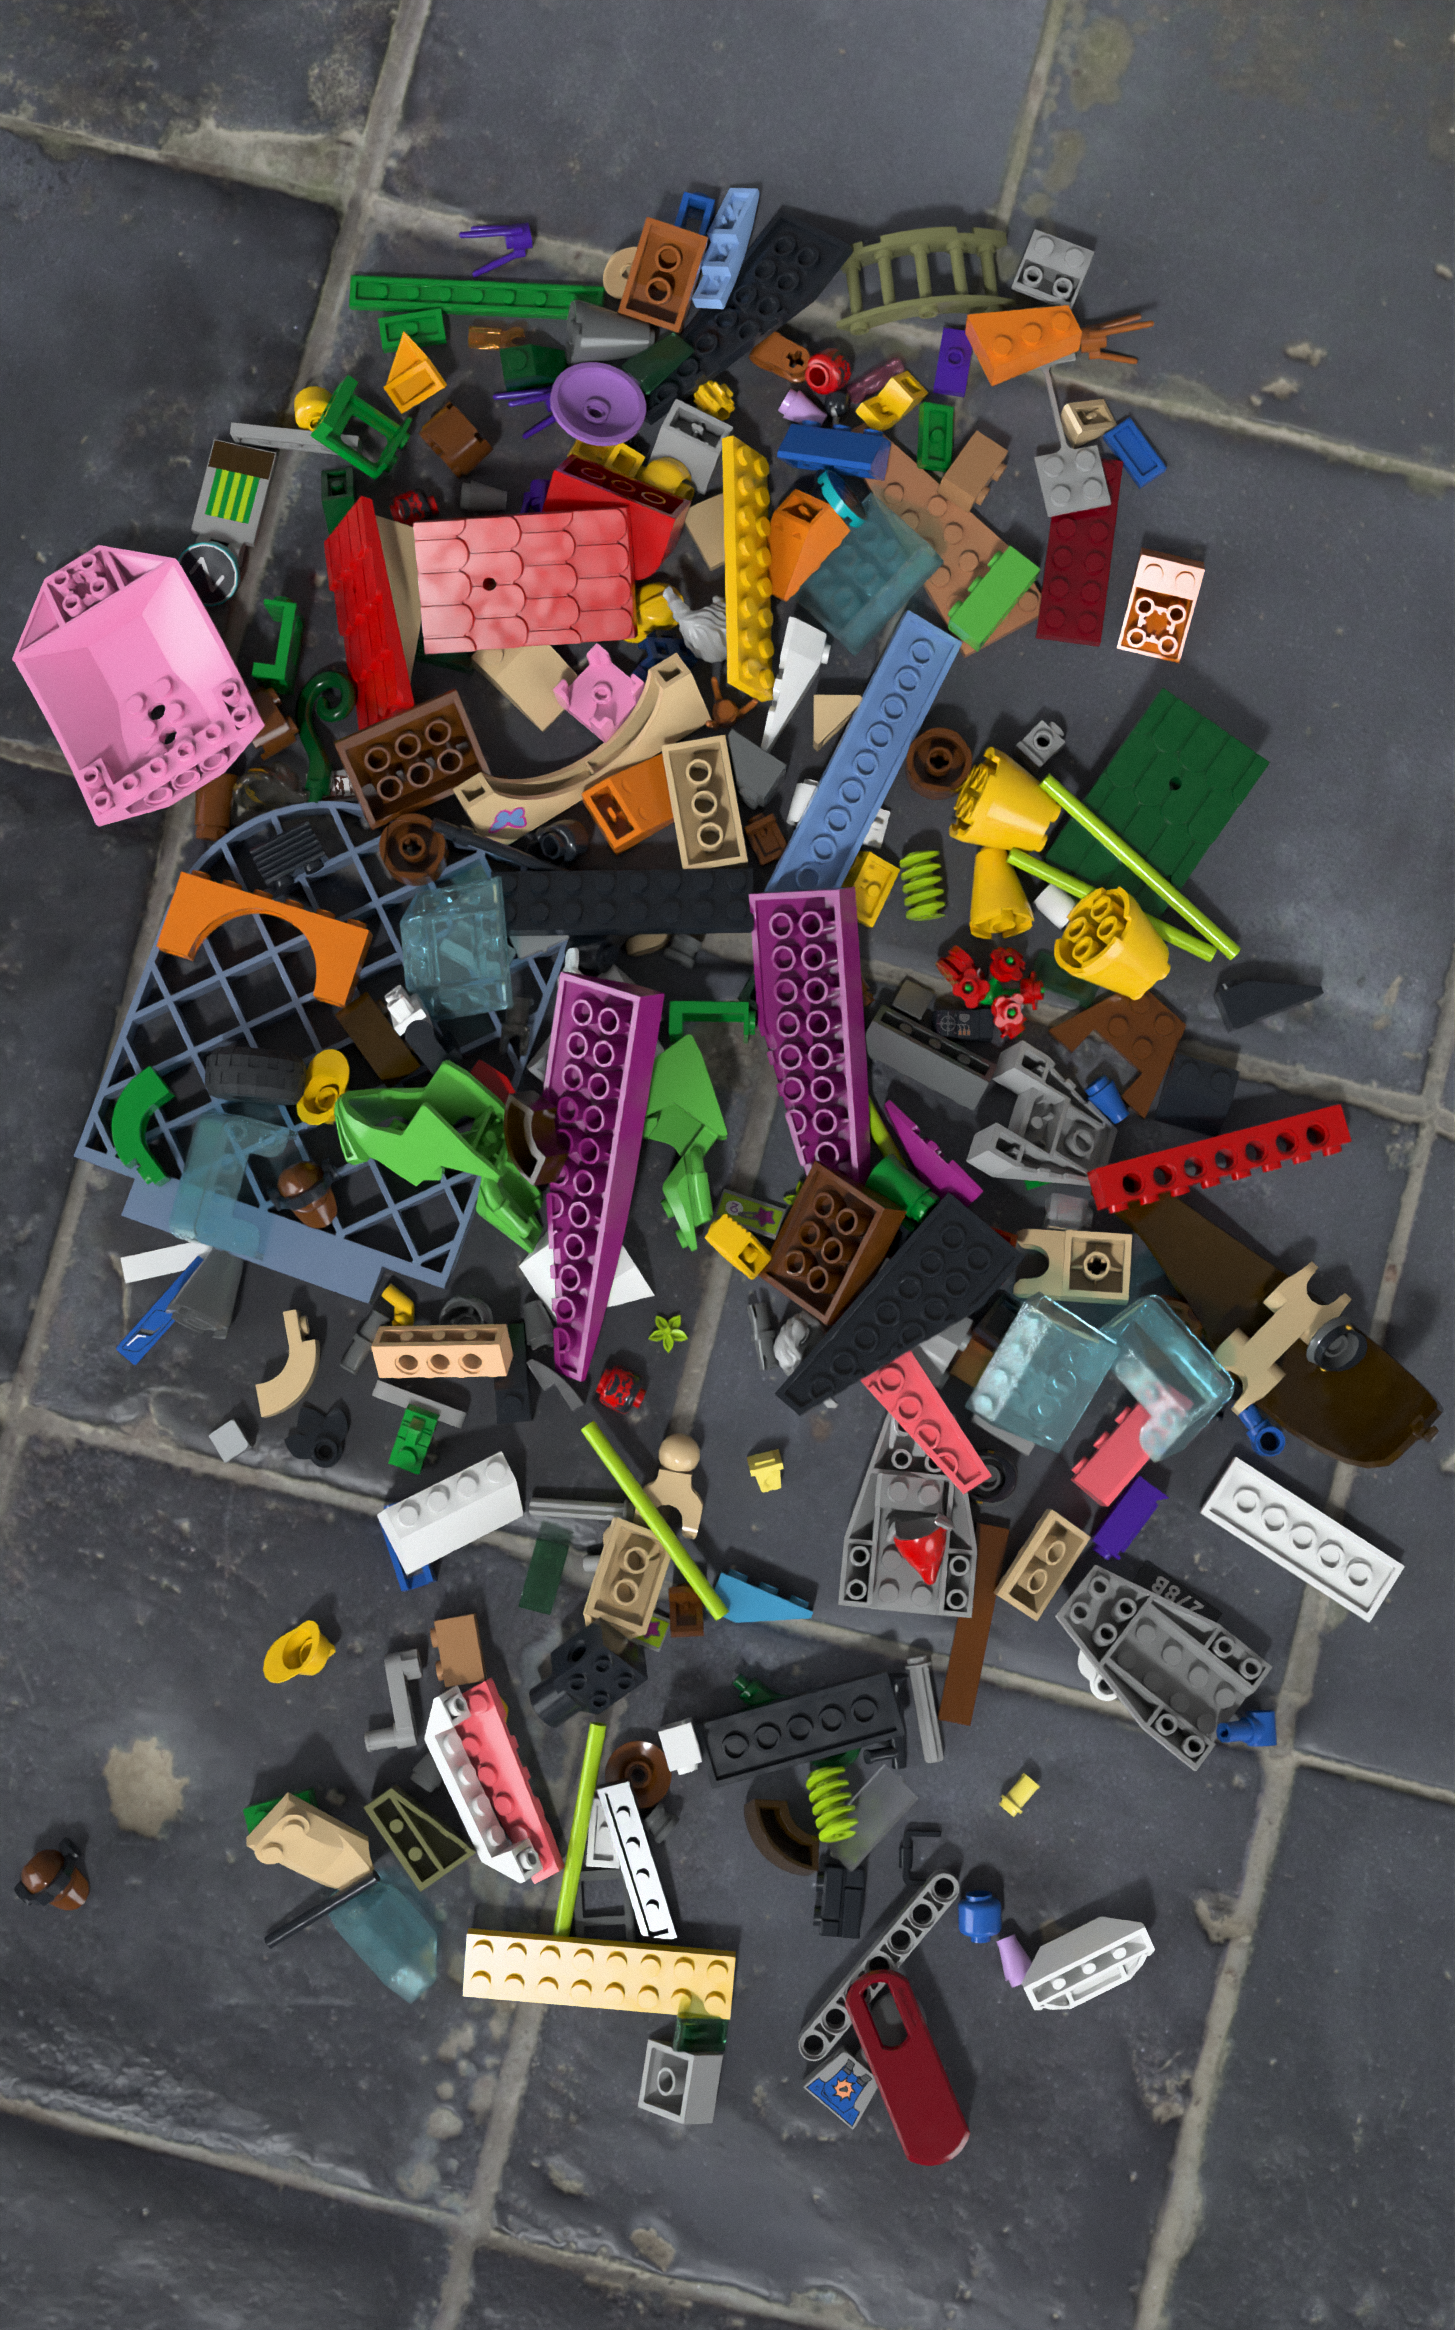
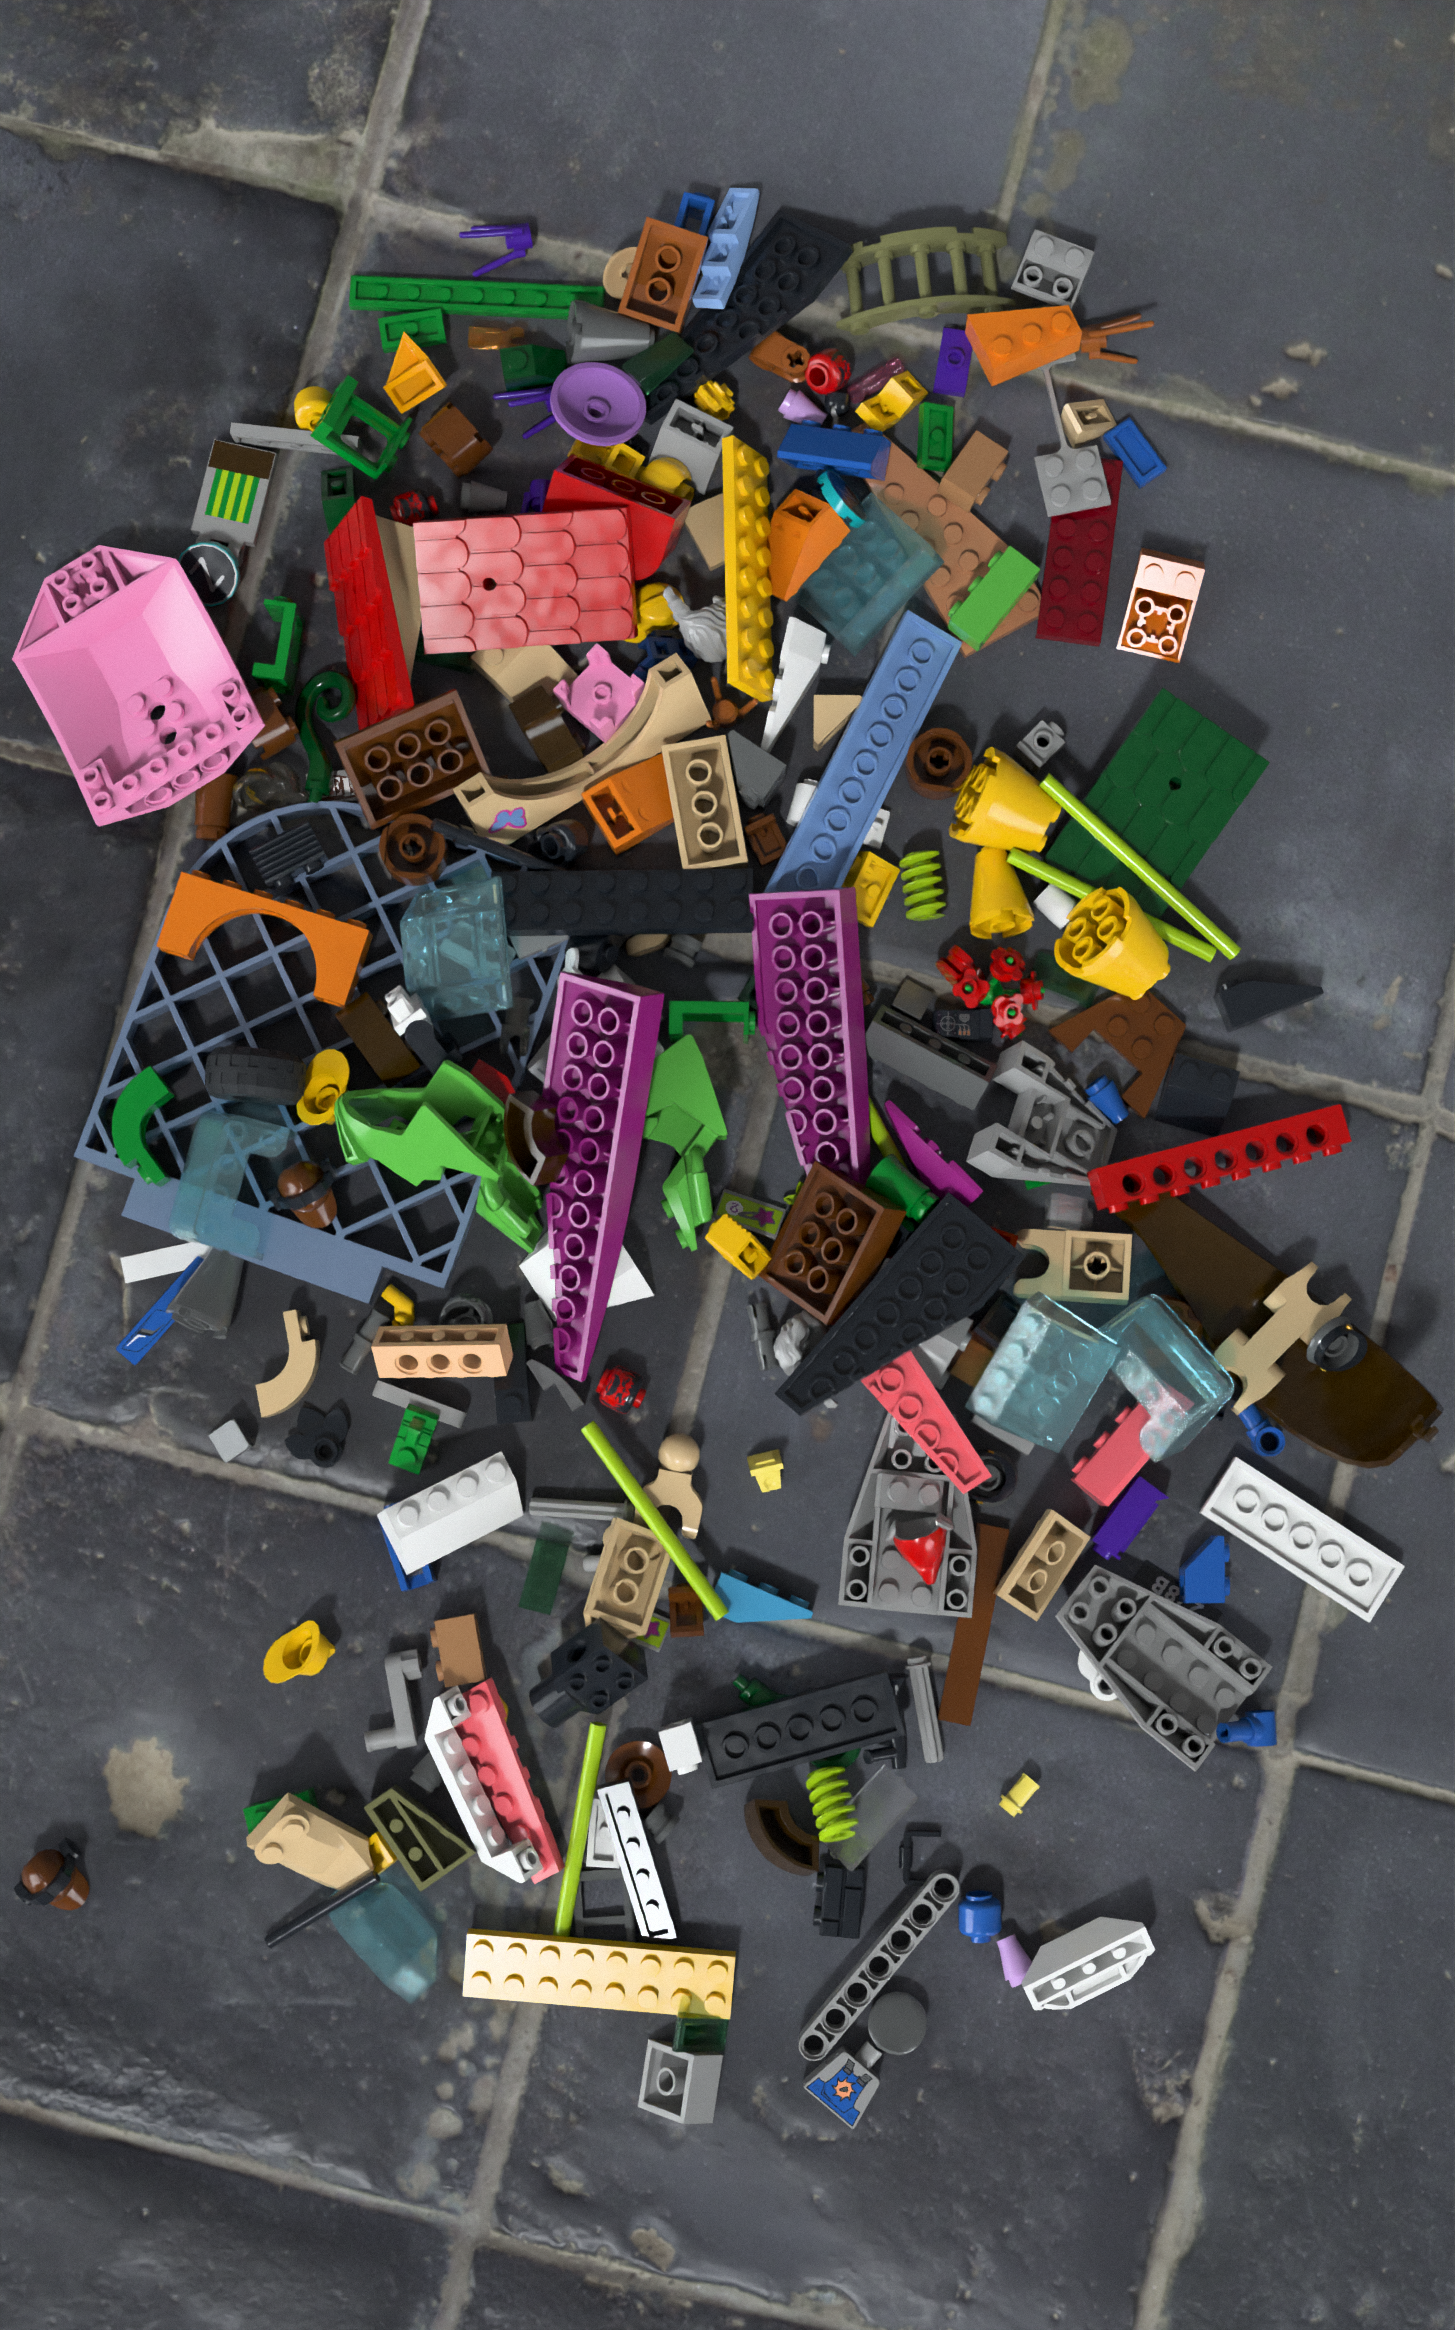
lime plant [648,1315,688,1354] -> none
dark red piece [845,1969,970,2166] -> none
none -> yellow plate [368,1831,398,1874]
none -> dark brown brick [508,685,586,774]
none -> blue slope [1179,1535,1230,1603]

